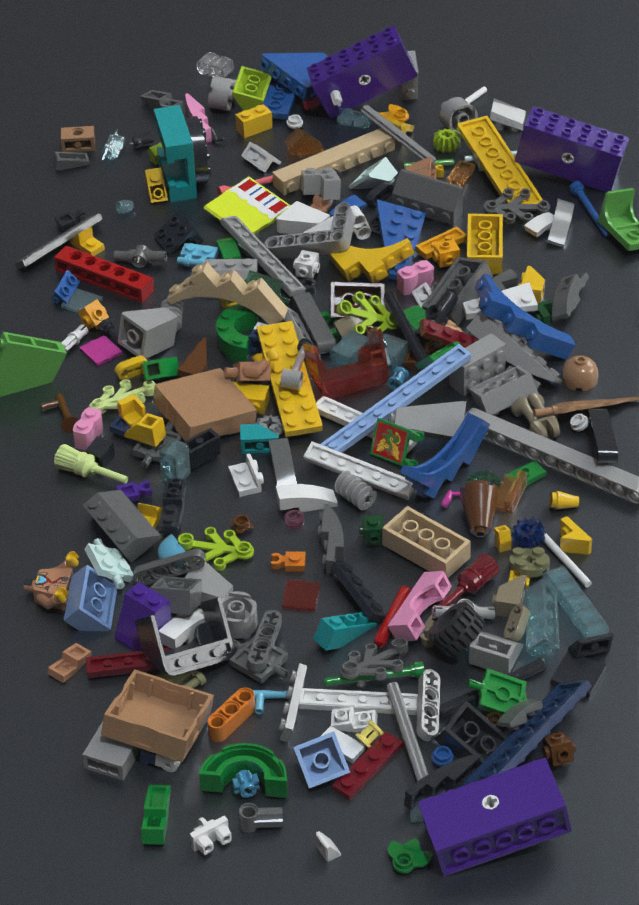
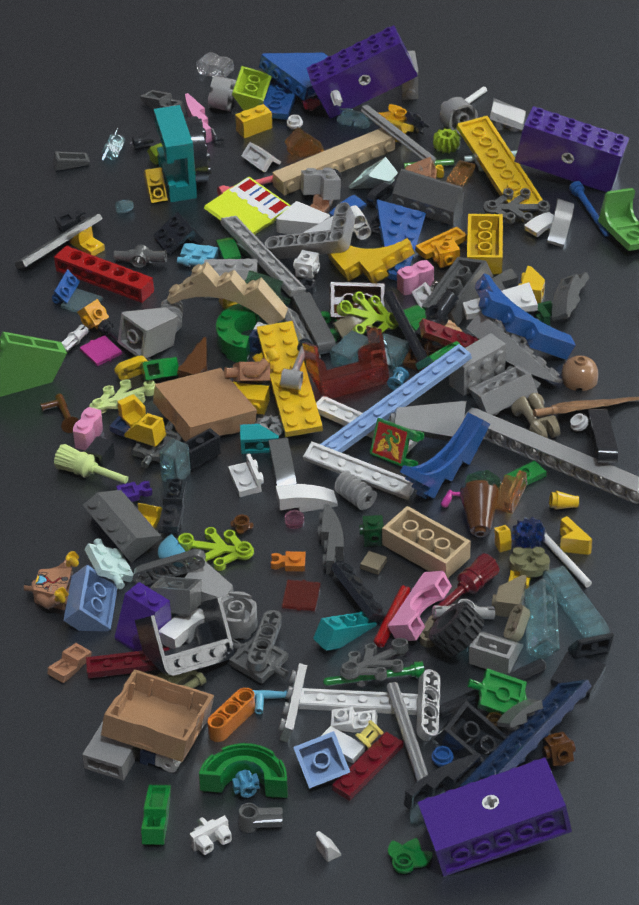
medium nougat brick [61,126,95,152] -> none
none -> dark tan tile [360,551,387,575]
none -> black plate [404,111,429,135]

